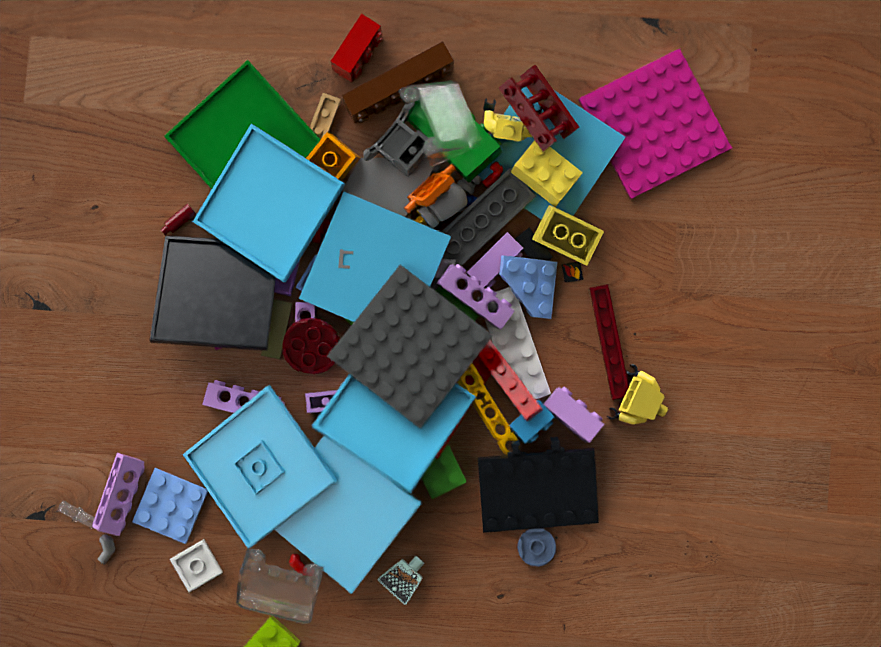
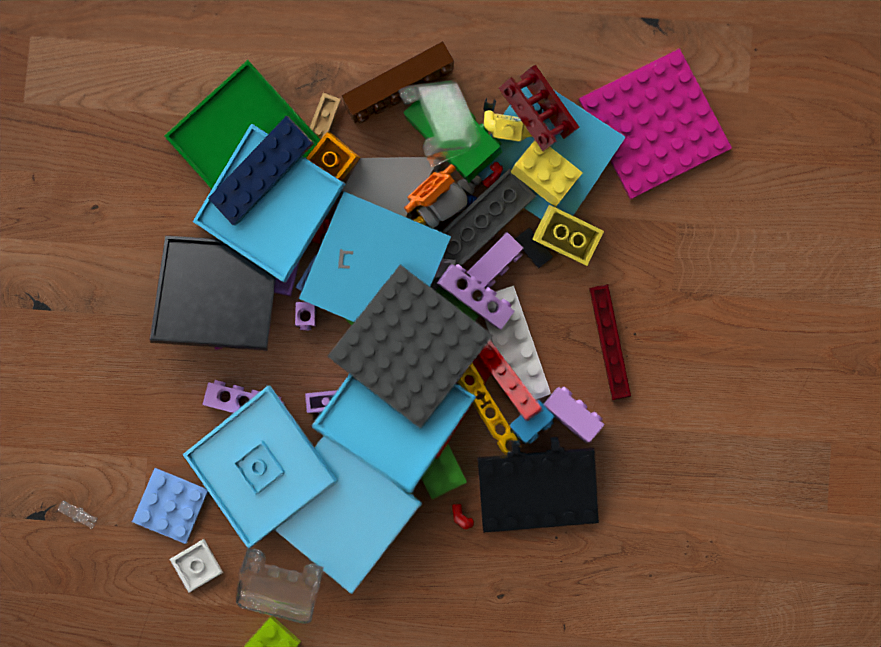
lavender brick [92,453,145,536] -> none
light grey arm [98,534,115,564] -> none
dark red cylinder [160,203,196,235] -> none
olive tile [261,300,293,360] -> none
dark red tile [282,318,340,375] -> none
red arm [289,554,315,574] -> none
red brick [330,13,383,82] -> none
dark grey piece [363,102,433,177] -> none
torso [378,556,424,605] -> none
light blue plate [499,255,557,319] -> none
sand blue tile [517,528,556,567] -> none
black sticker [561,262,583,283] -> none
light yellow torso [607,364,668,425] -> none
none -> dark blue plate [208,116,314,226]
none -> red arm [452,504,474,529]

